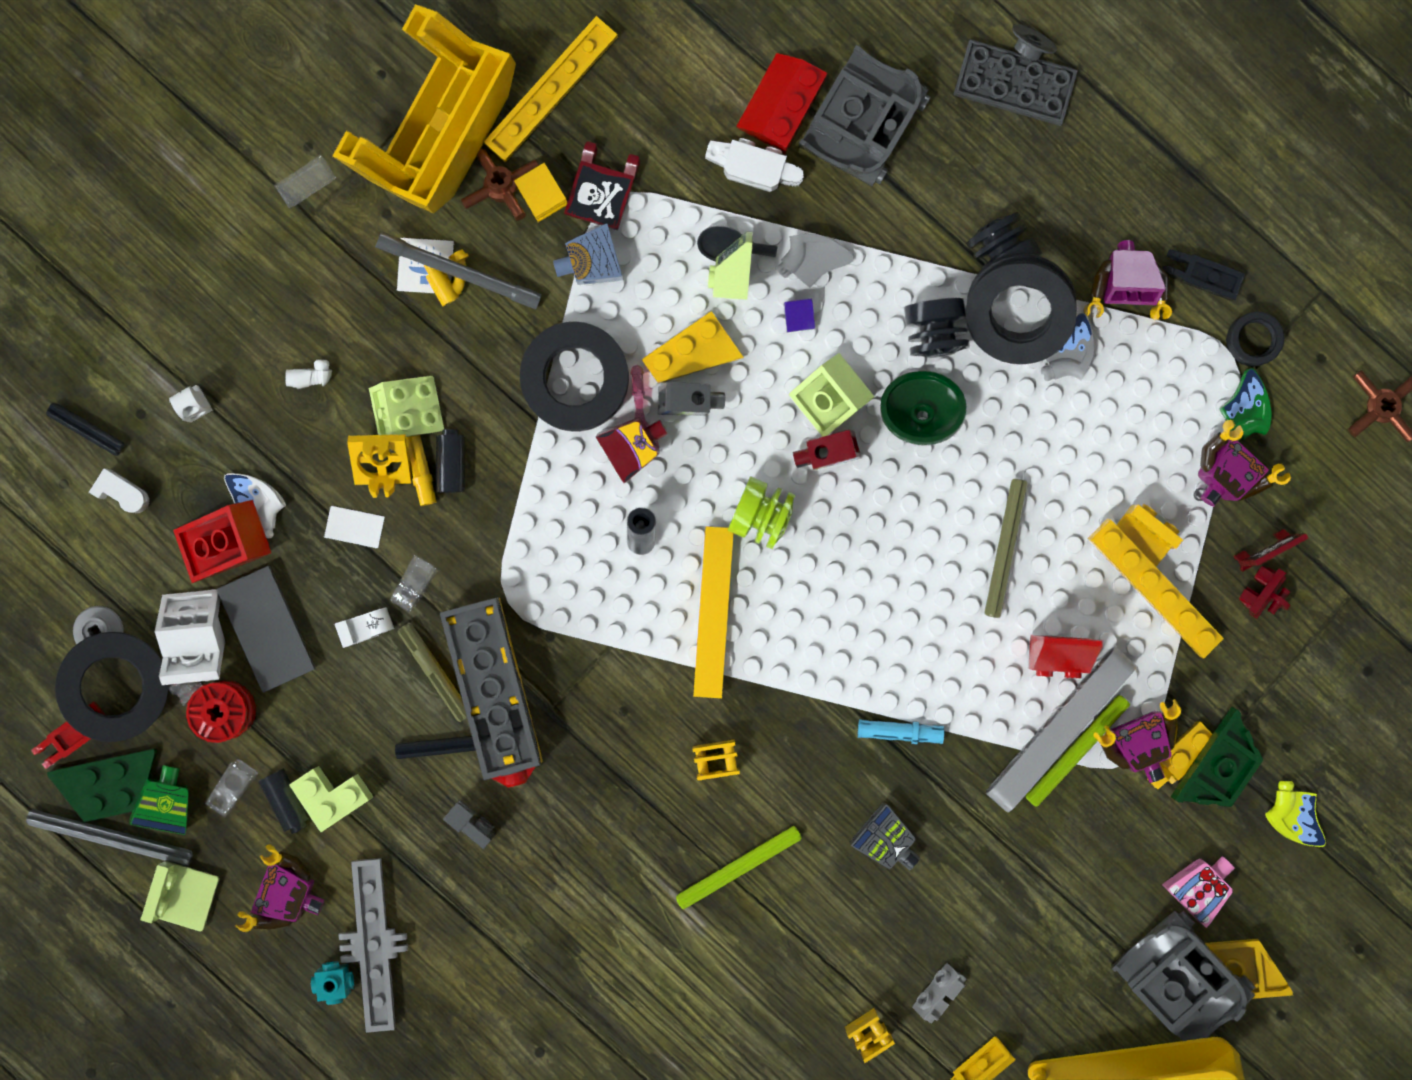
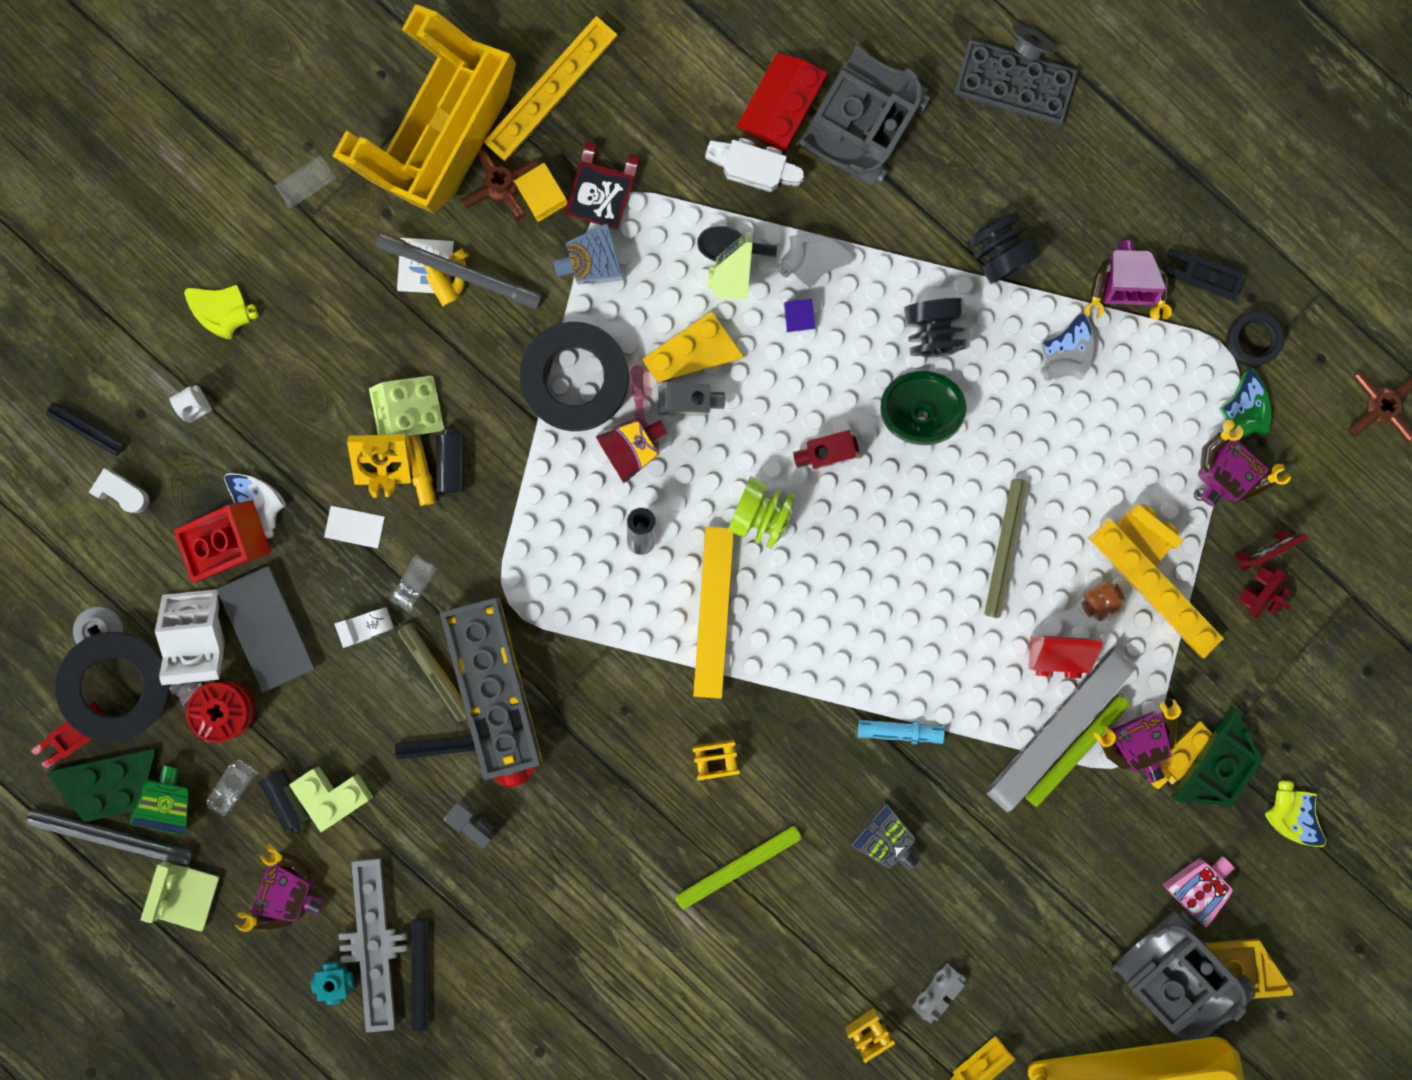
white arm [286,360,332,389] -> none
yellowish green slope [788,353,875,437] -> none
black tyre [966,253,1076,364] -> none
none -> neon yellow arm [184,285,259,339]
none -> black axle [411,918,428,1032]
none -> dark orange piece [1081,580,1125,621]

